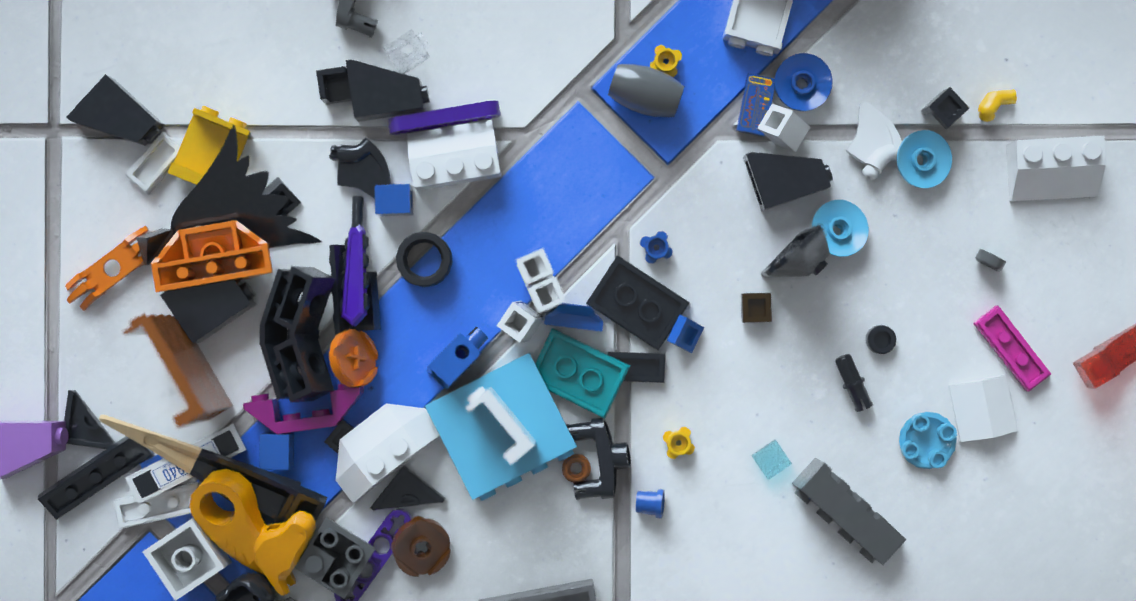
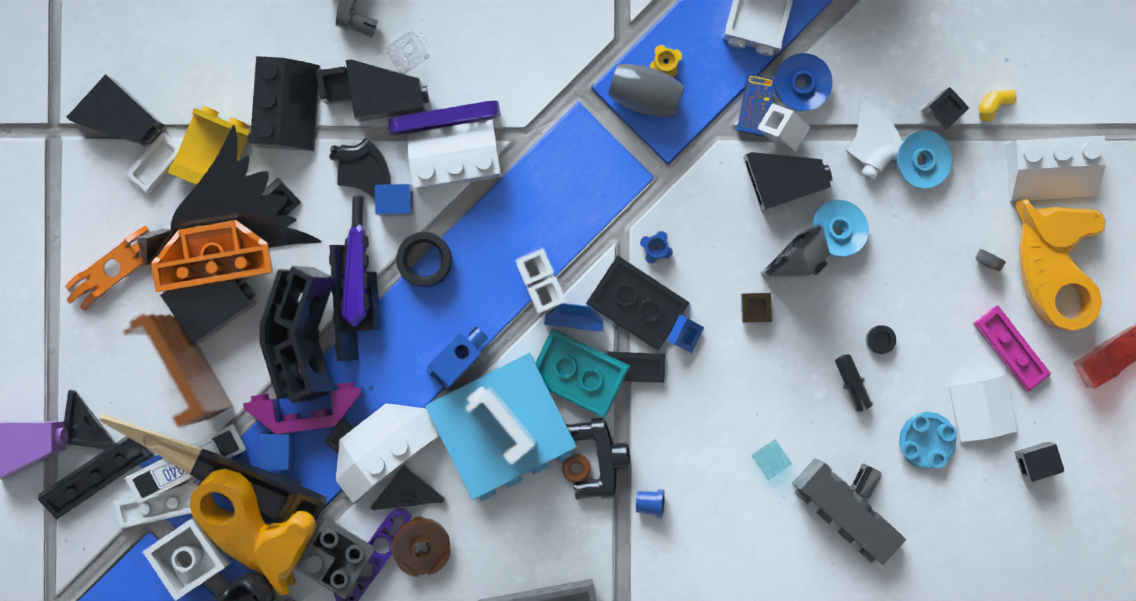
orange tile [329,329,378,387] -> none
white brick [497,301,545,343] -> none
yellow plate [663,427,695,459] -> none
none -> black slope [250,56,320,151]
none -> black slope [851,463,882,498]
none -> black panel [1014,442,1064,482]
none -> light orange animal [1015,199,1106,331]

